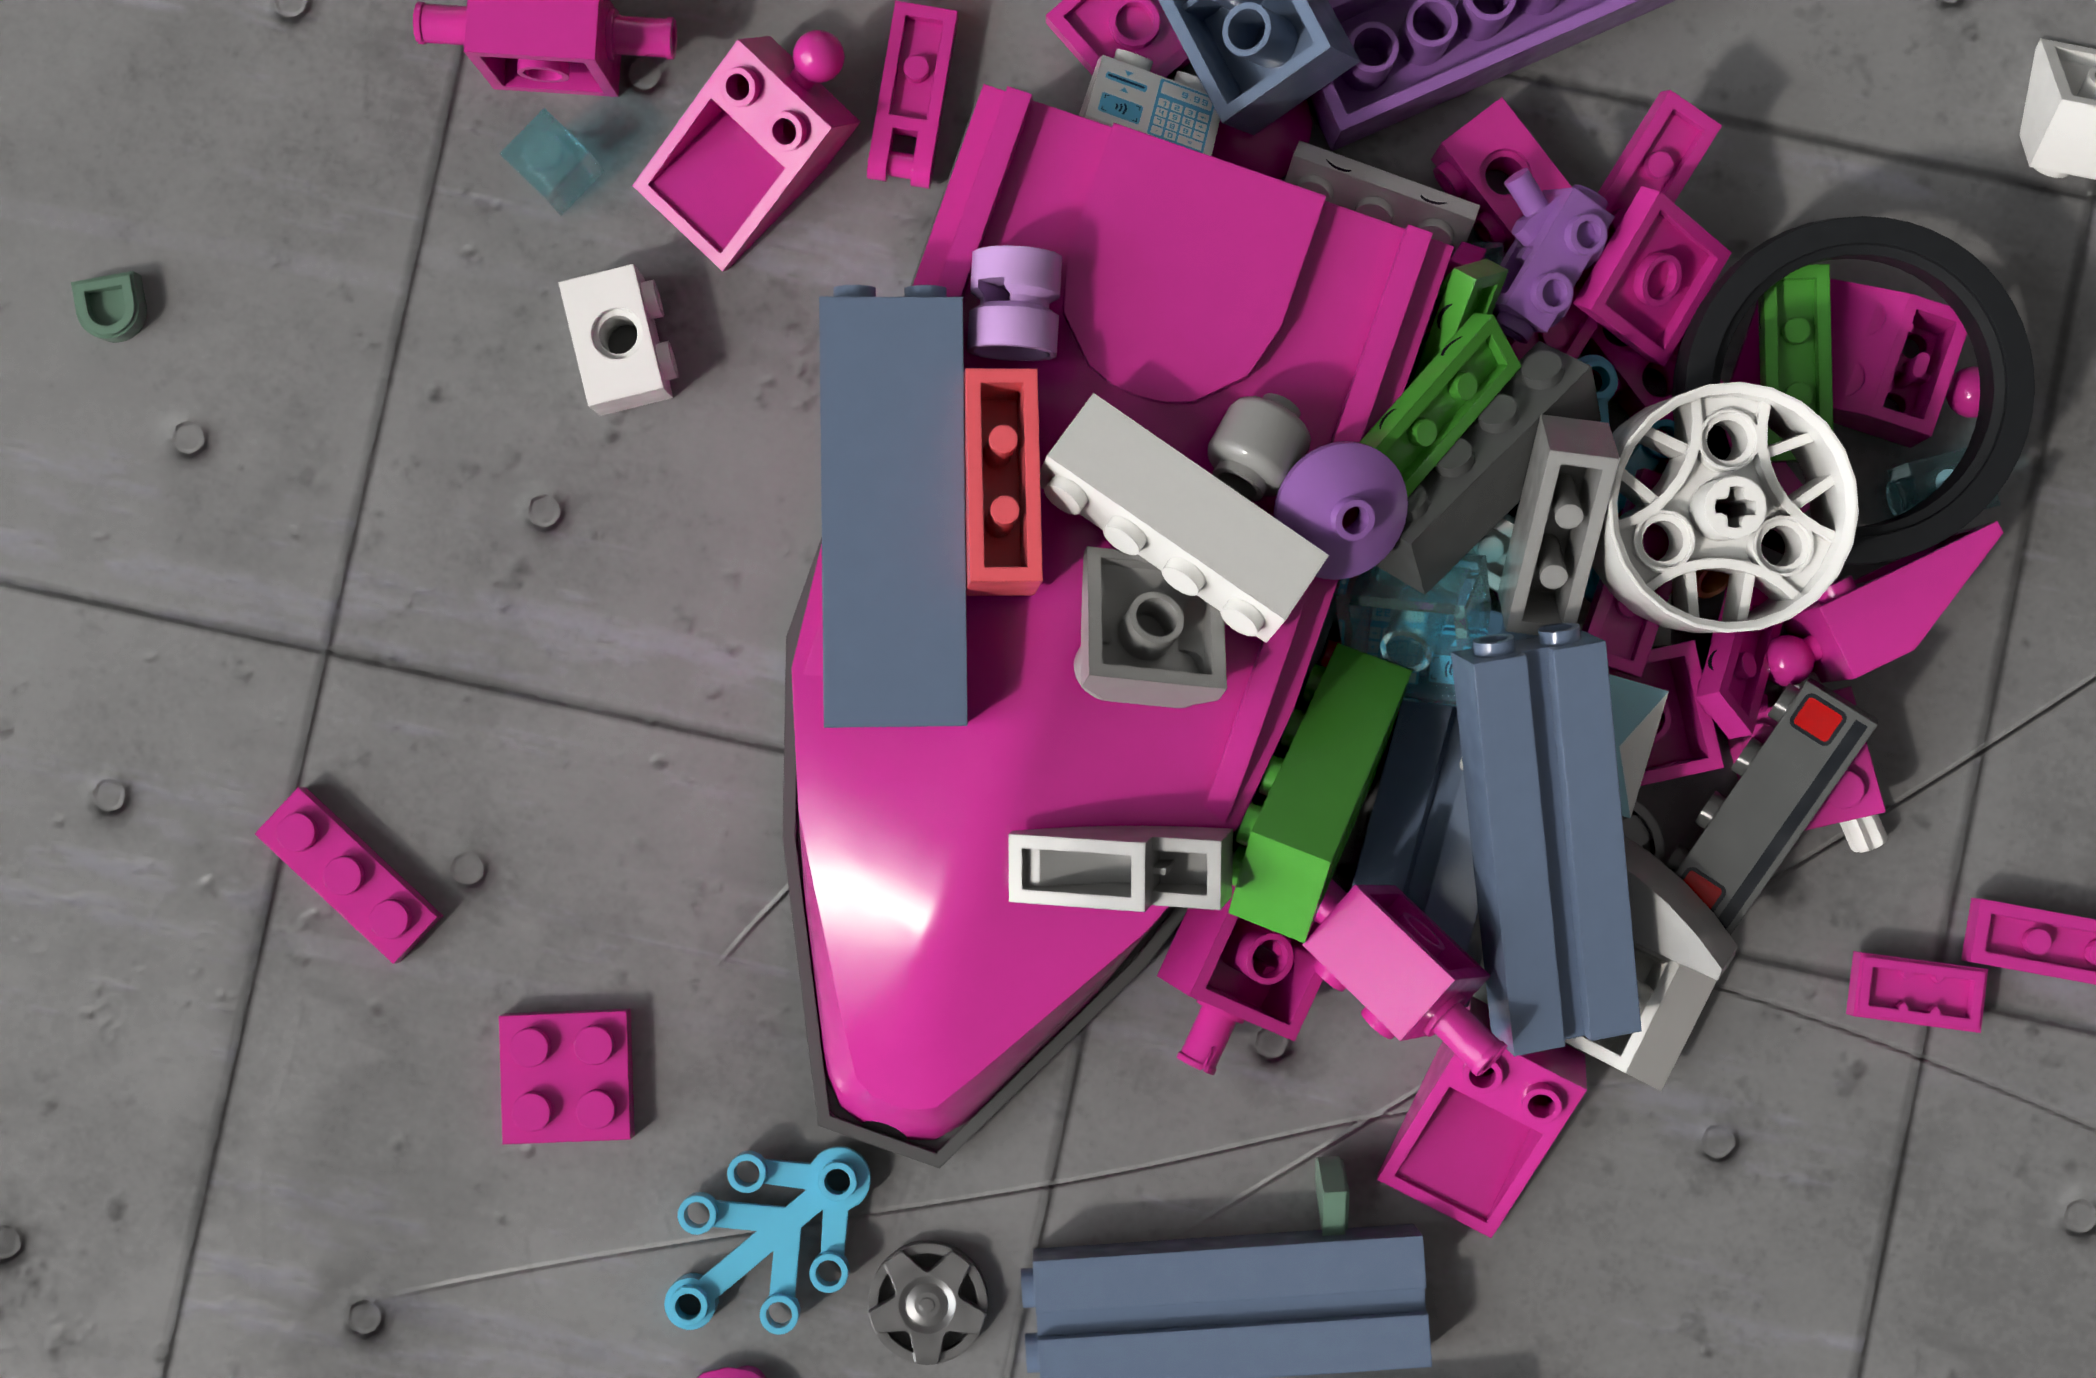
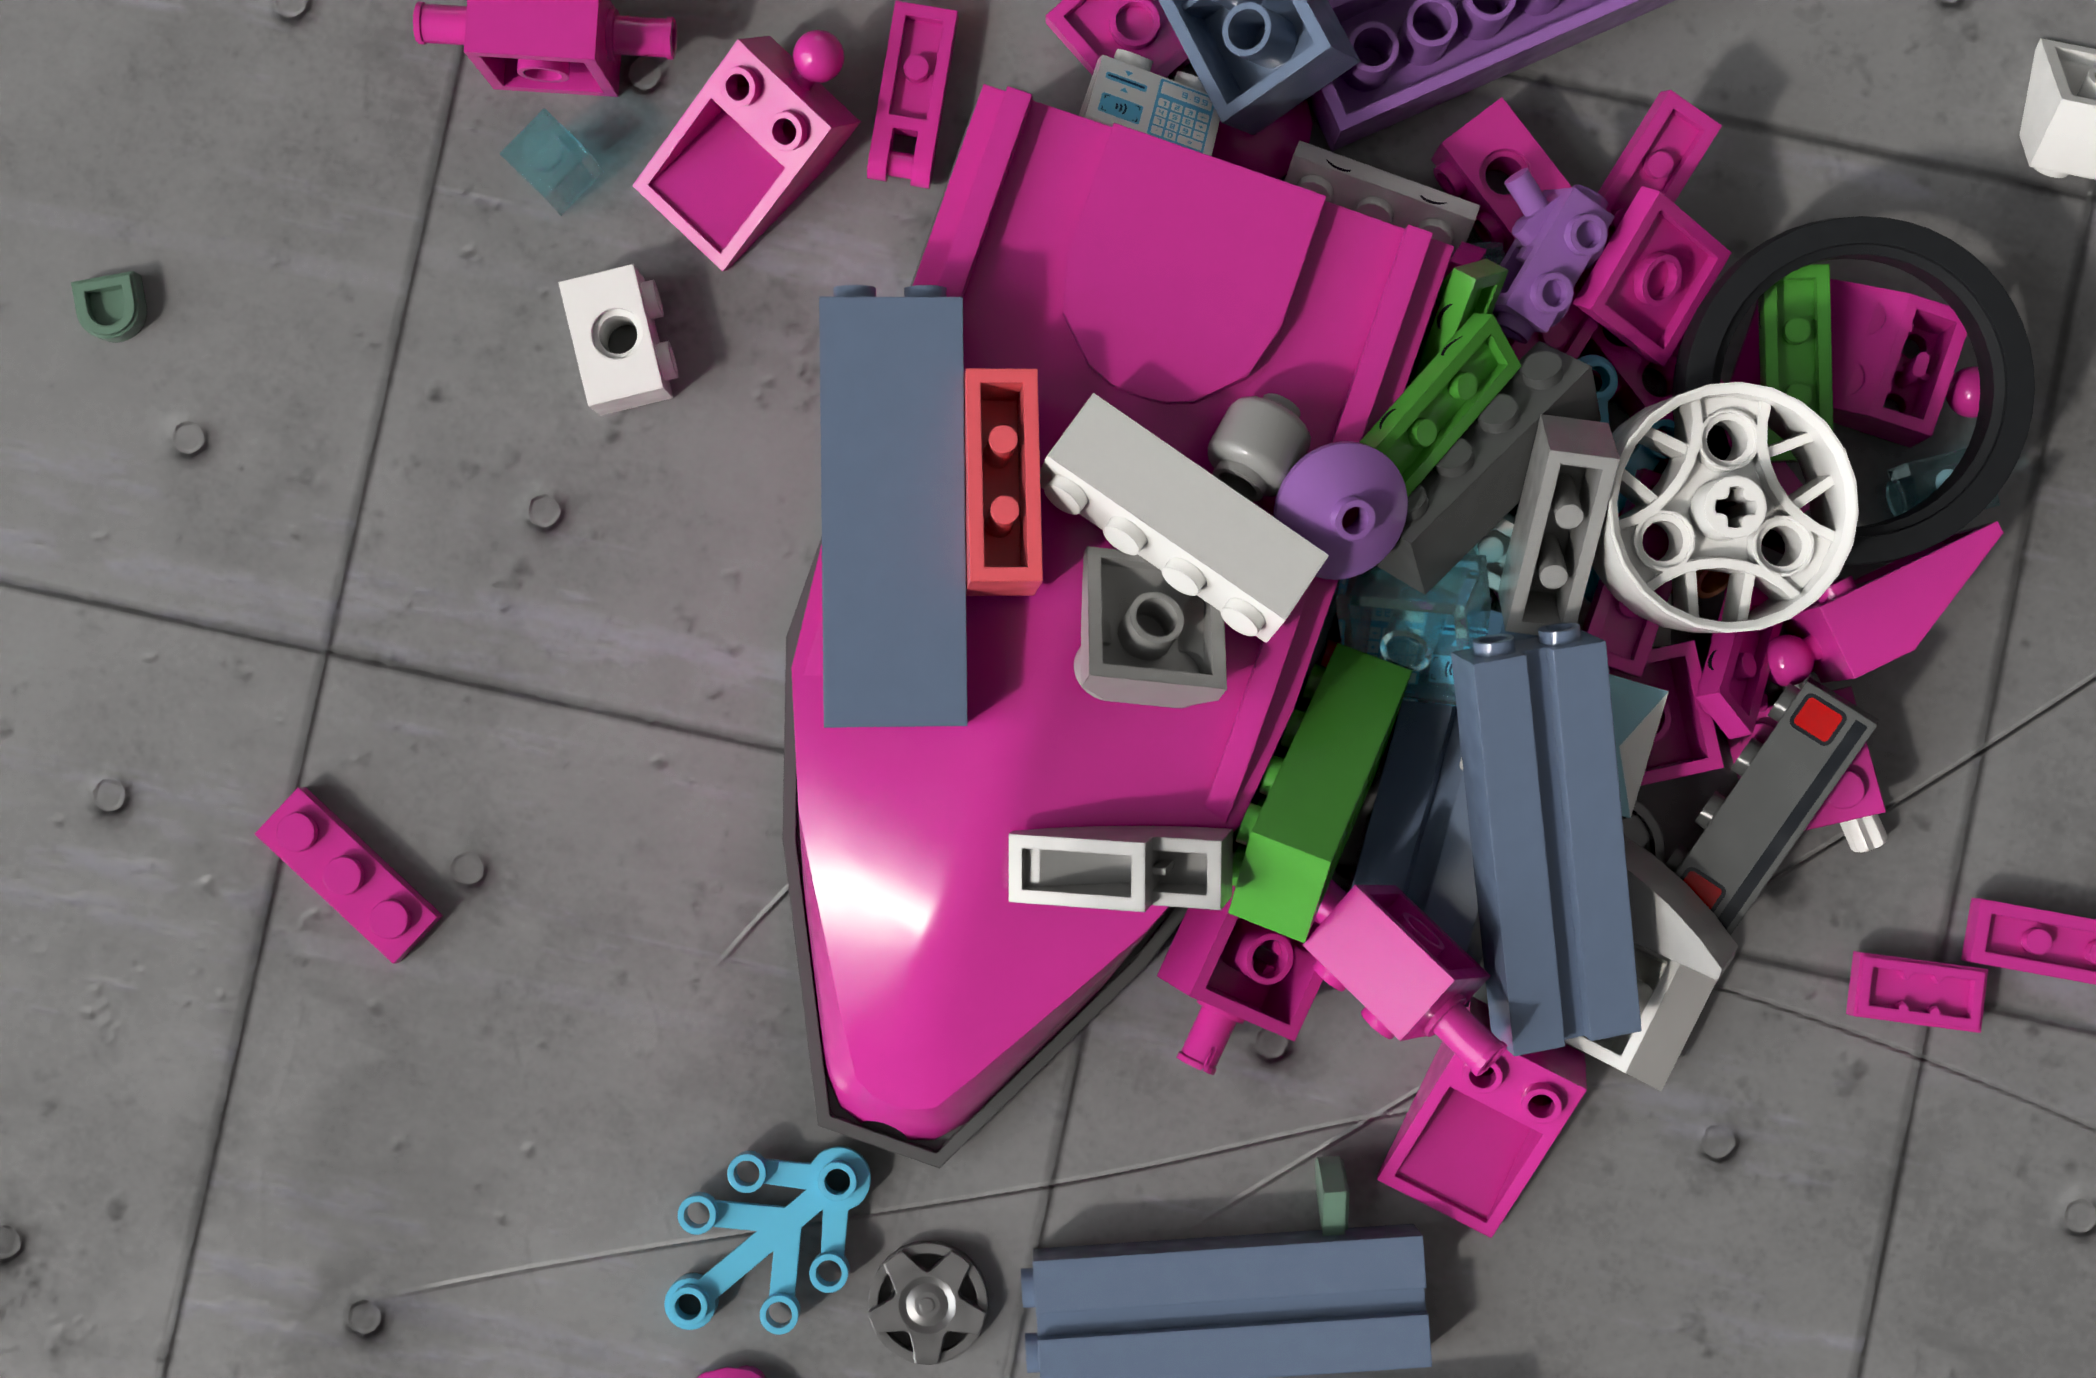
dark pink plate [499,1009,635,1145] -> none
lavender wheel [967,245,1062,361] -> none

